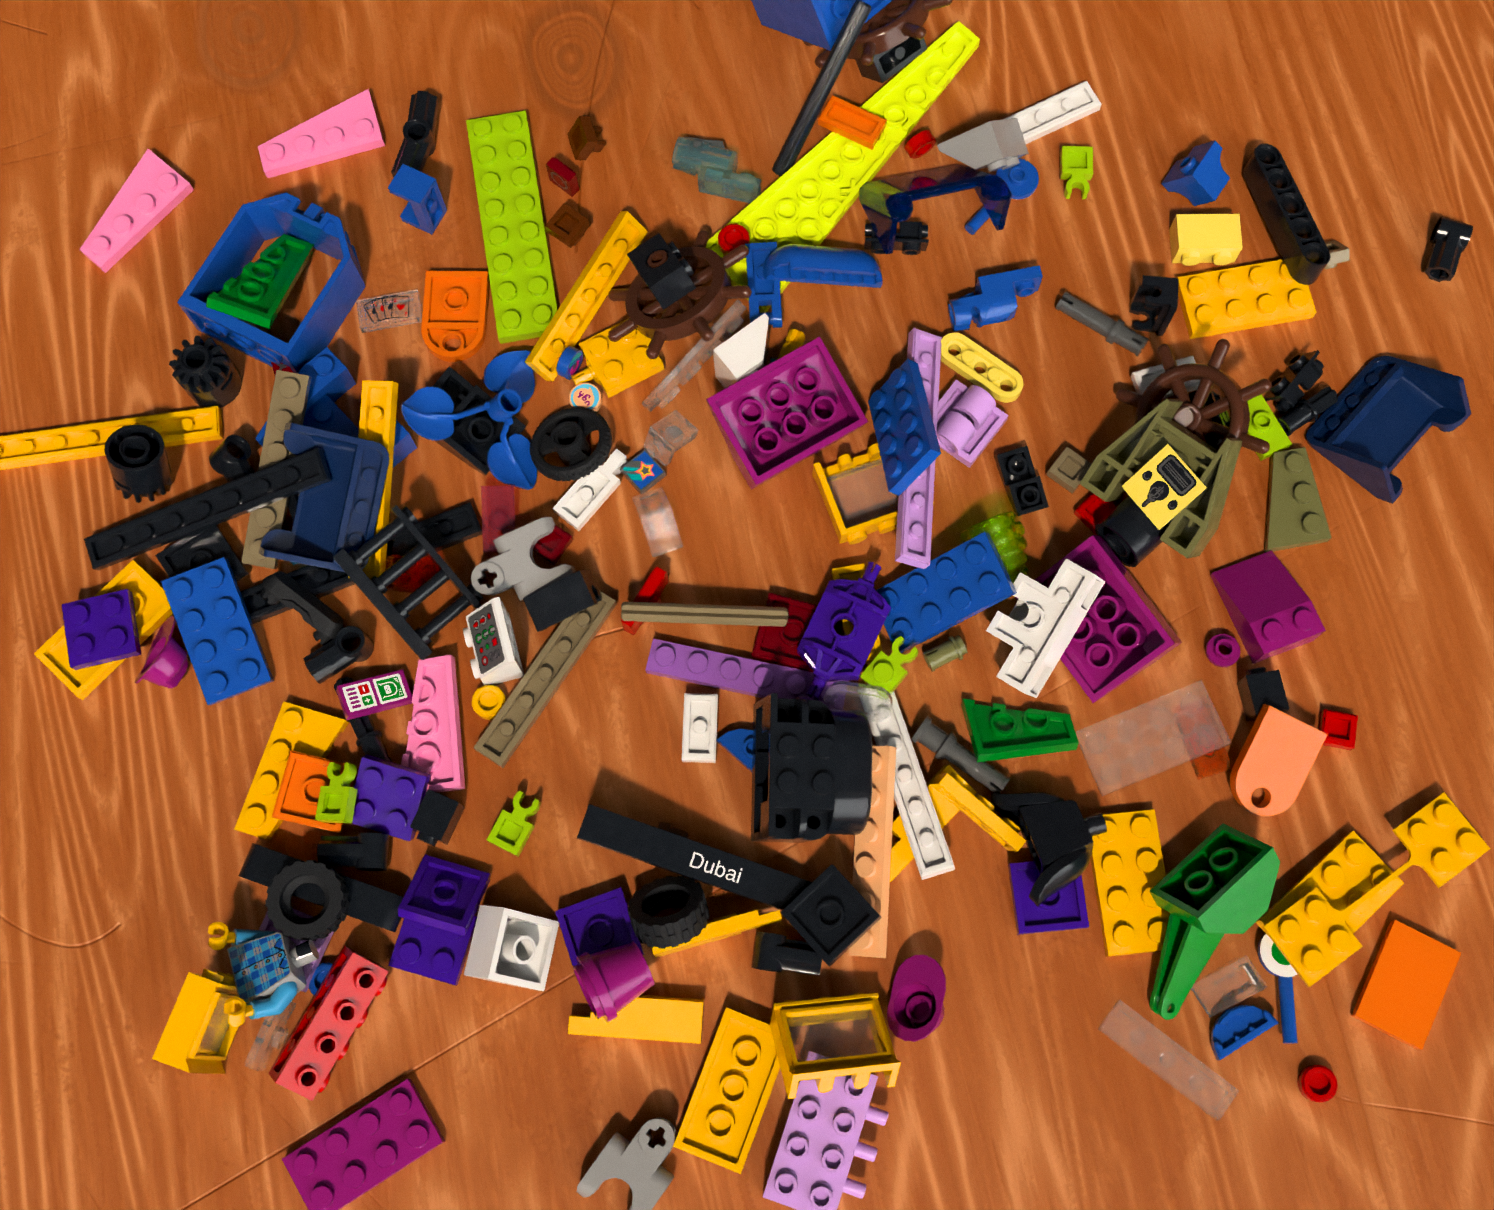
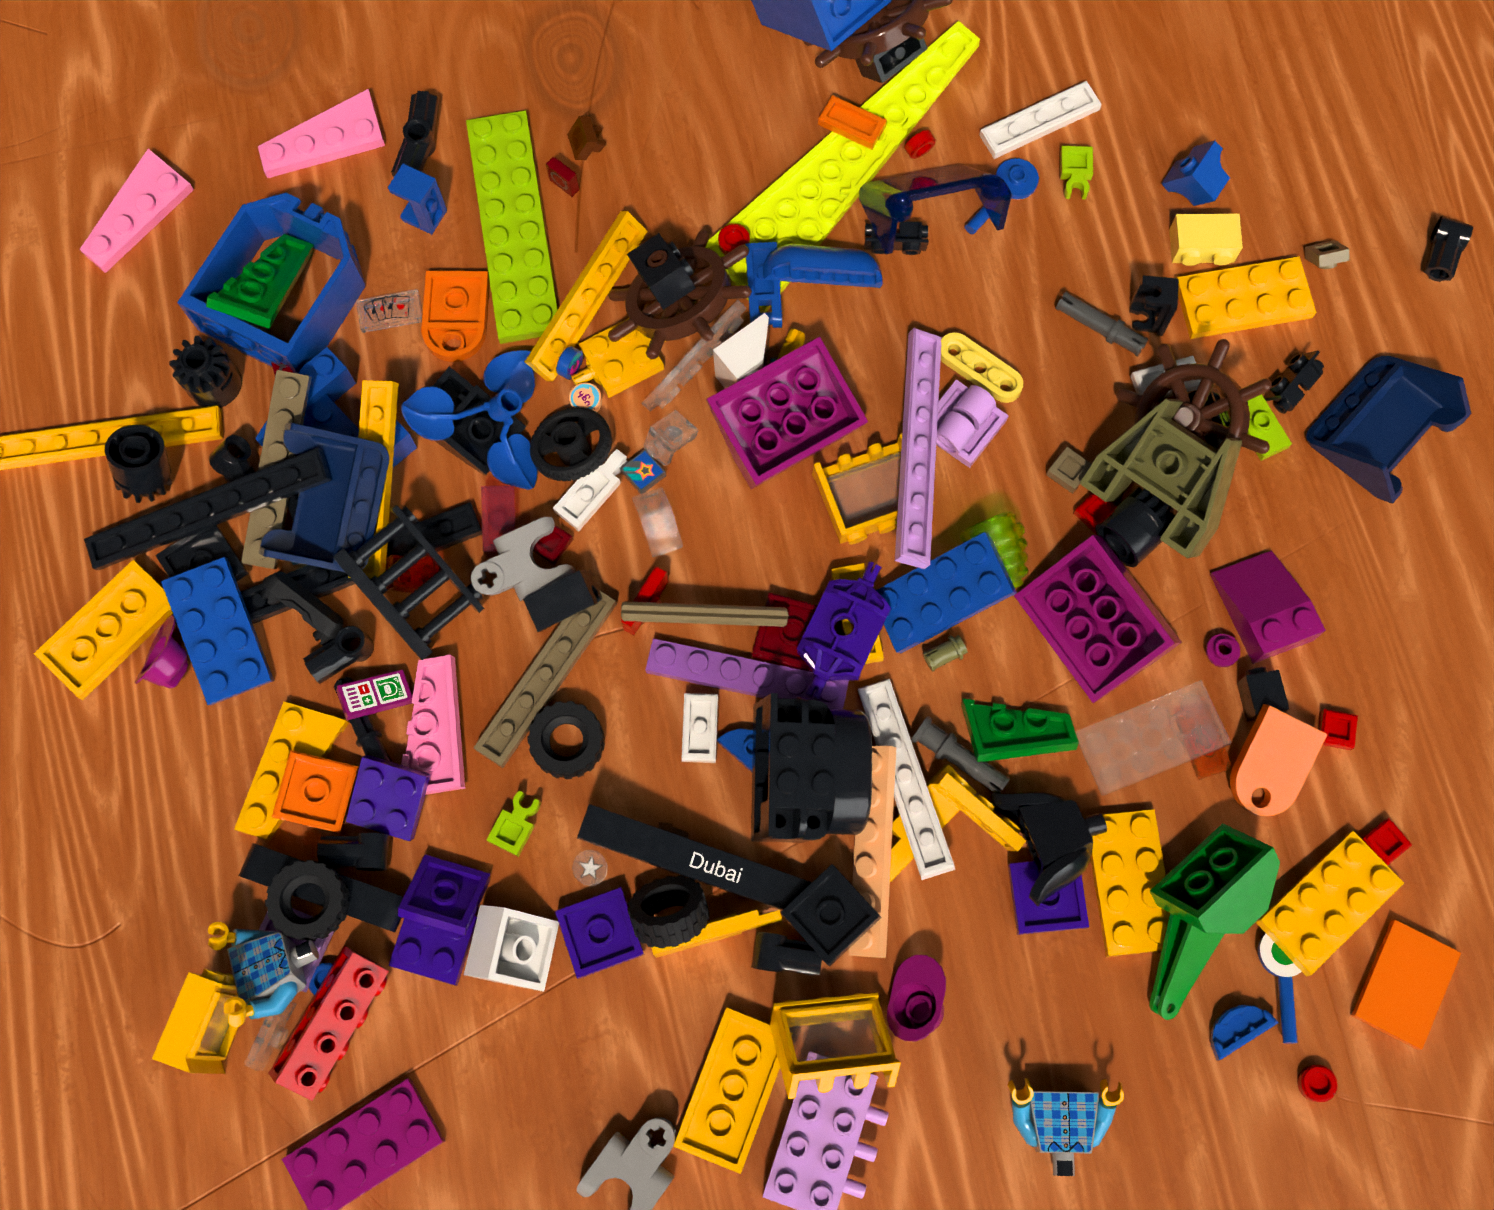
dark purple plate [61,589,141,670] -> none
lime plate [315,762,358,823] -> none
black brick [410,789,465,847] -> none
slope [463,597,524,685] -> none
yellow tile [472,685,506,720] -> none
reddish brown tile [545,203,590,248] -> none
yellow piece [568,995,704,1044] -> none
magenta piece [573,941,654,1023] -> none
clear light blue plate [672,137,761,203] -> none
black axle [772,0,871,176] -> none
clear tile [824,681,893,722] -> none
lime plate [860,636,918,699] -> none
blue plate [868,358,941,496] -> none
light grey slope [937,118,1029,172] -> none
blue plate [948,265,1043,332] -> none
white piece [986,559,1106,698] -> none
black slope [994,446,1049,516] -> none
clear tile [1098,1000,1239,1121] -> none
sticker [1121,444,1207,530] -> none
clear slope [1191,955,1268,1018] -> none
black beam [1243,144,1331,285] -> none
yellow hinge [1262,792,1490,987] -> none
olive wing [1264,447,1332,553] -> none
black axle [1277,387,1338,436] -> none
none -> black tyre [527,701,605,779]
none -> clear tile [572,850,608,886]
none -> torso [1008,1078,1124,1176]
none -> red tile [1361,818,1412,866]

